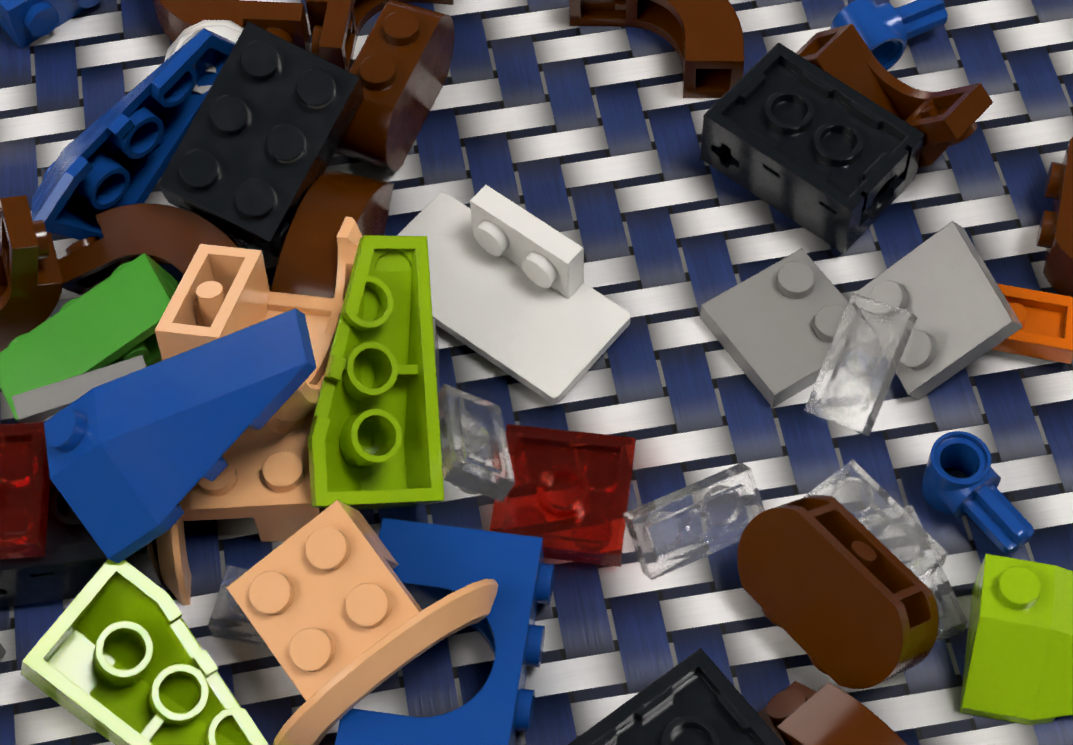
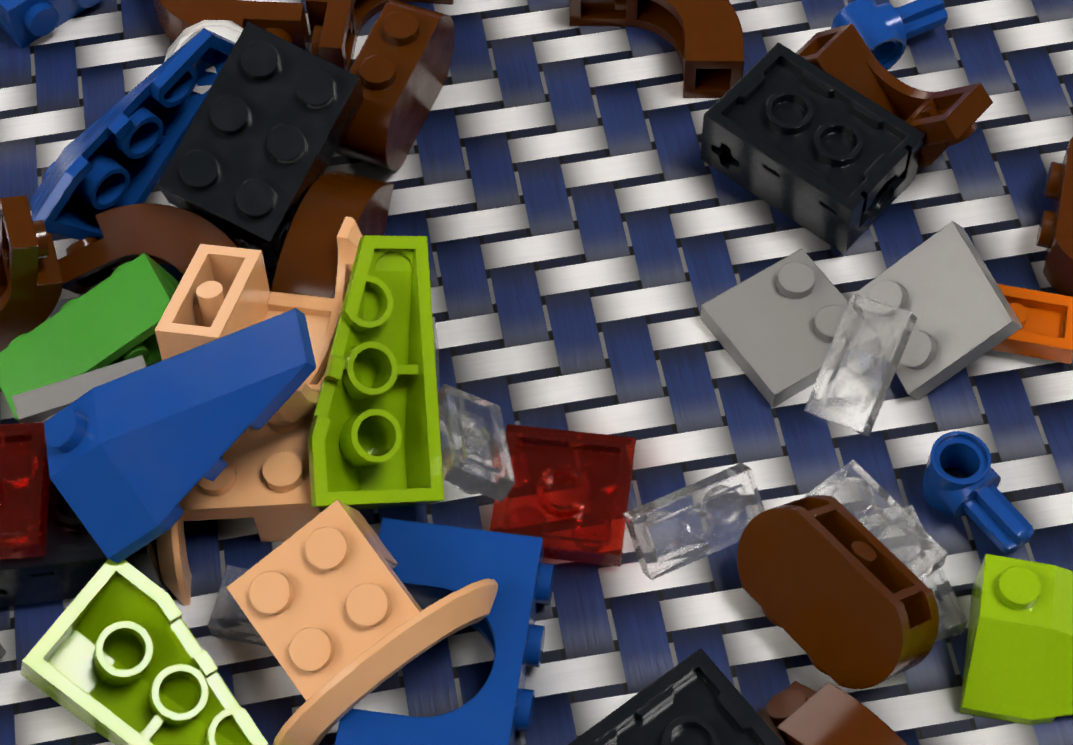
white bracket [397,185,631,404] -> none

